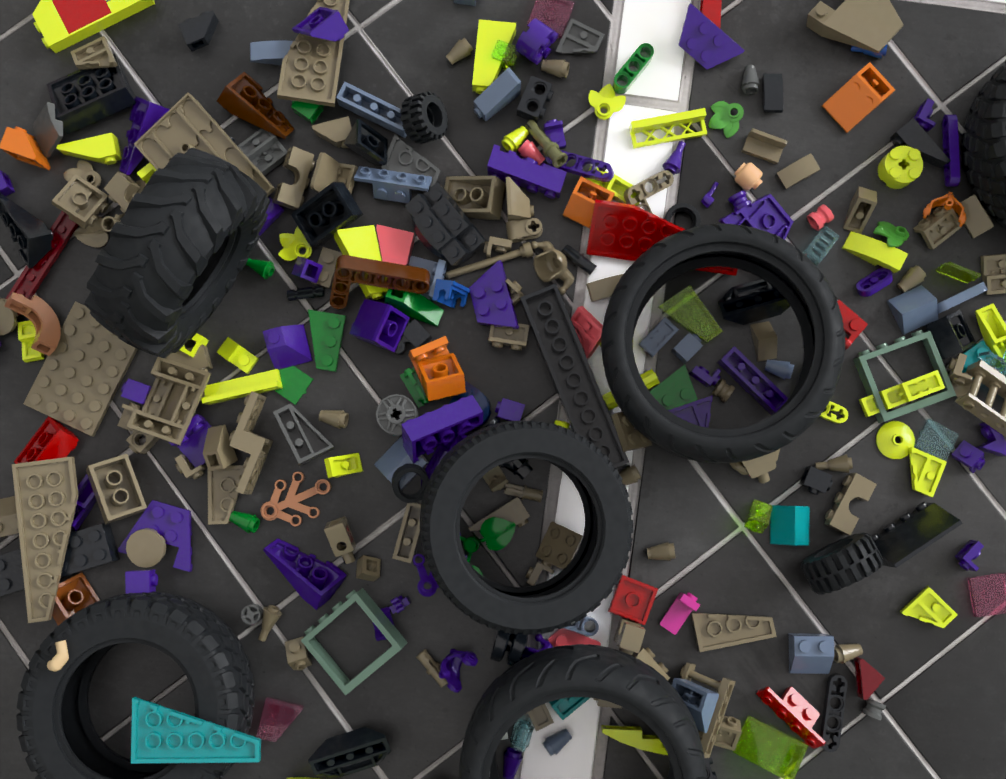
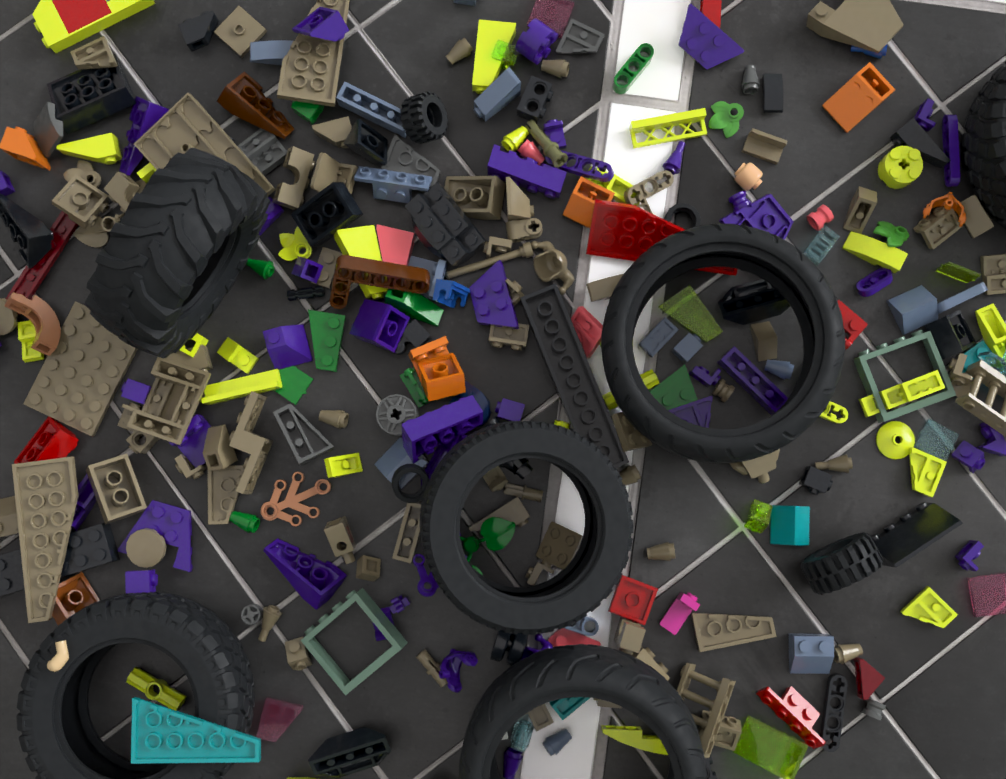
black axle [561,245,597,275] -> none
neon yellow plate [588,84,626,120] -> none
sand blue slope [672,678,719,733] -> none
dark purple hand [701,182,719,208] -> none
dark tan slope [777,154,821,189] -> none
dark tan arch [824,473,877,536] -> none
dark tan cone [897,265,927,293] -> none
none -> neon yellow piece [126,667,187,711]
none -> dark tan plate [214,6,267,58]

